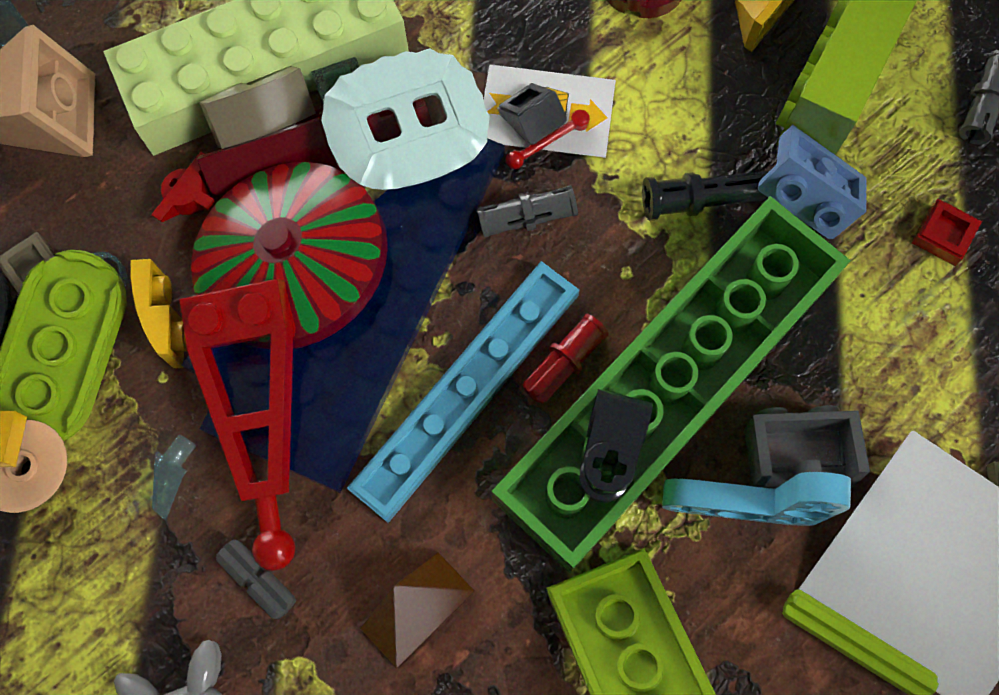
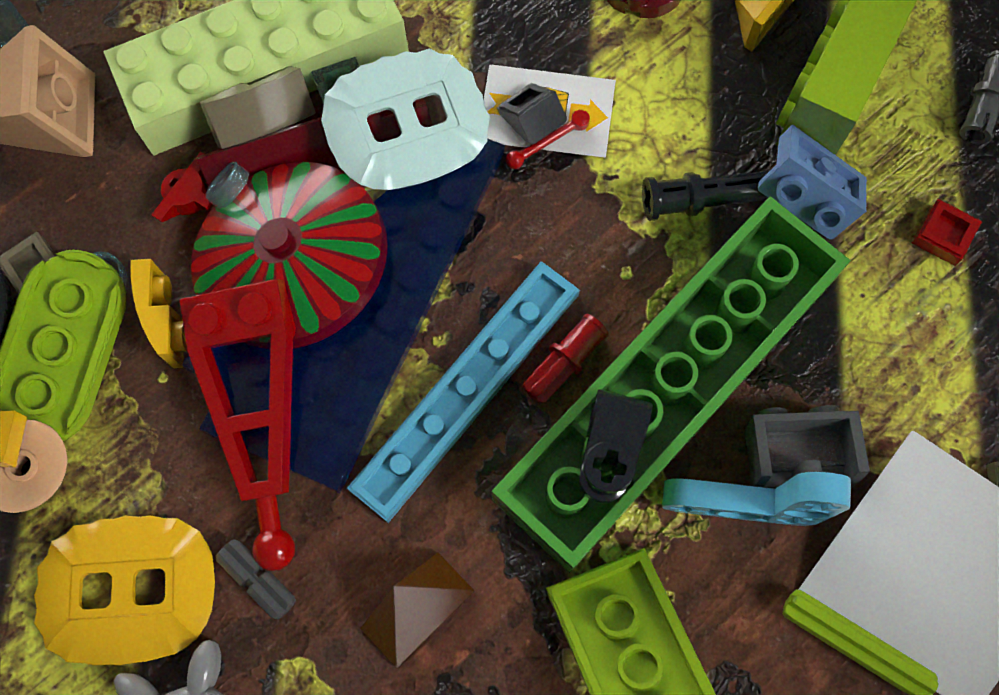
clear light blue bar [152,434,196,520] -> none
dark grey pin [477,185,578,238] -> none
none -> yellow piece [34,515,215,665]
none -> clear light blue axle [206,161,249,209]

